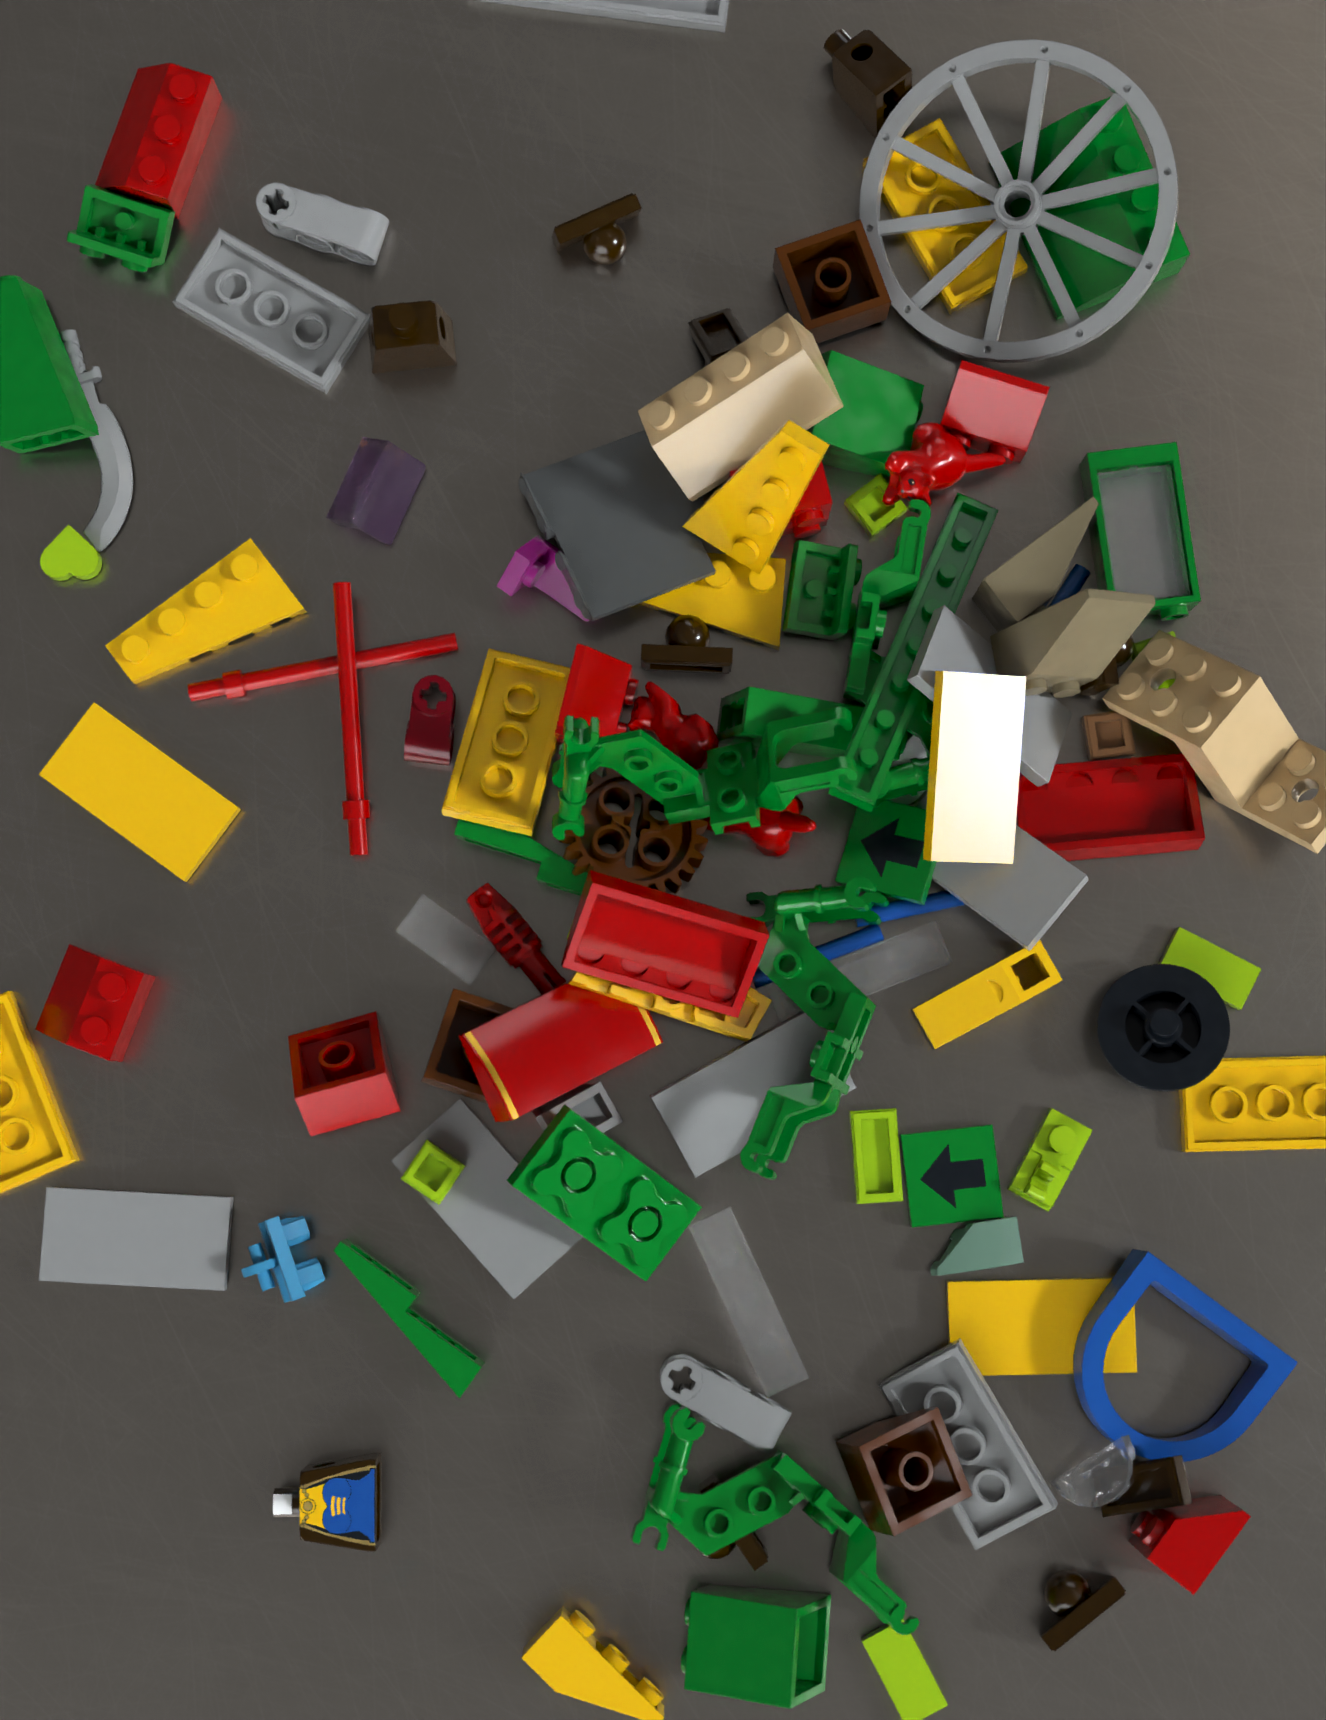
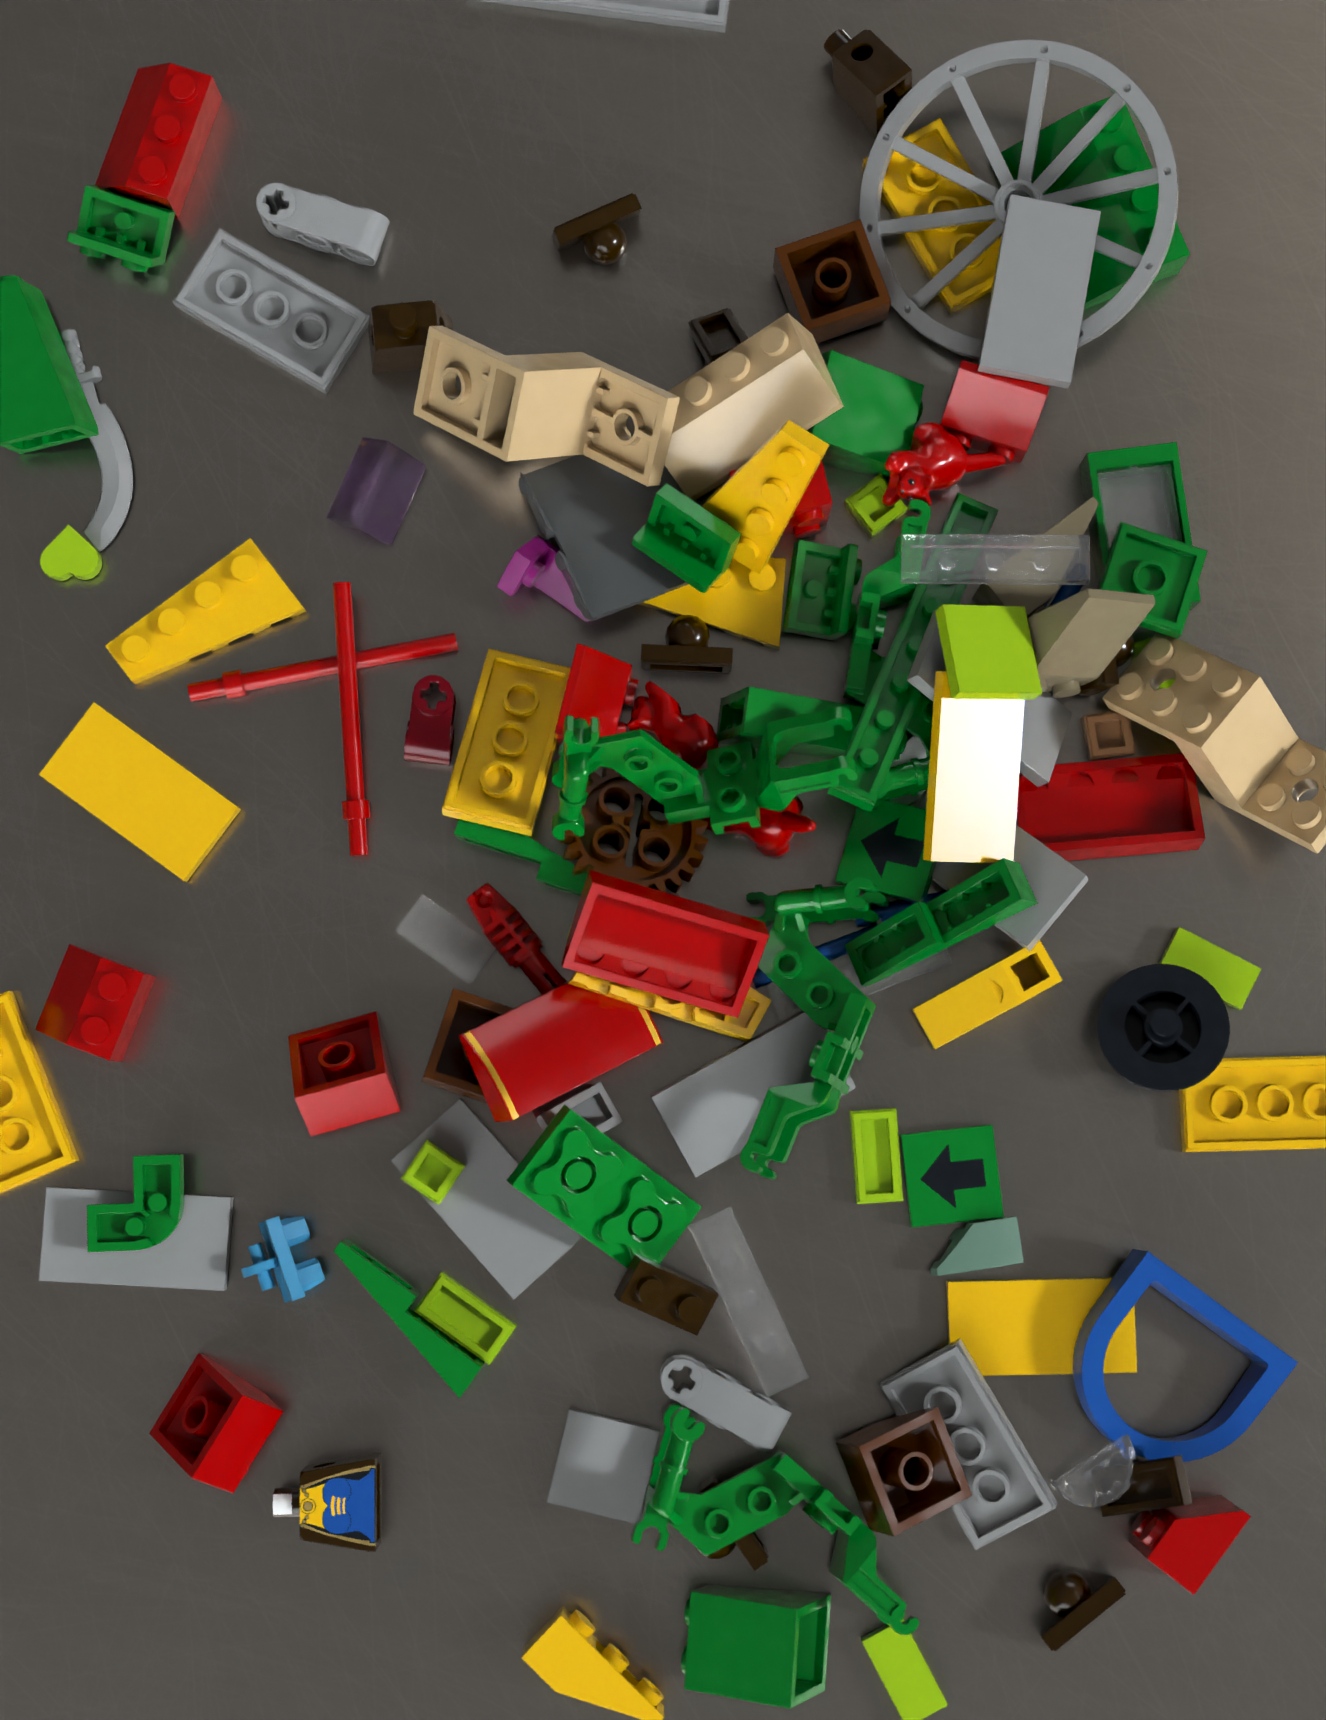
lime plate [1007,1108,1093,1212] -> none
none -> green plate [87,1154,184,1252]
none -> red slope [149,1353,283,1493]
none -> tan bracket [413,326,680,487]
none -> lime tile [414,1271,517,1365]
none -> light grey tile [547,1408,660,1524]
none -> dark brown plate [614,1254,719,1335]
none -> green bracket [632,483,741,593]
none -> green slope [844,858,1038,987]
none -> clear tile [901,534,1090,585]
none -> lime tile [935,604,1042,700]
none -> light grey tile [977,194,1101,389]
none -> green tile [1097,522,1208,639]

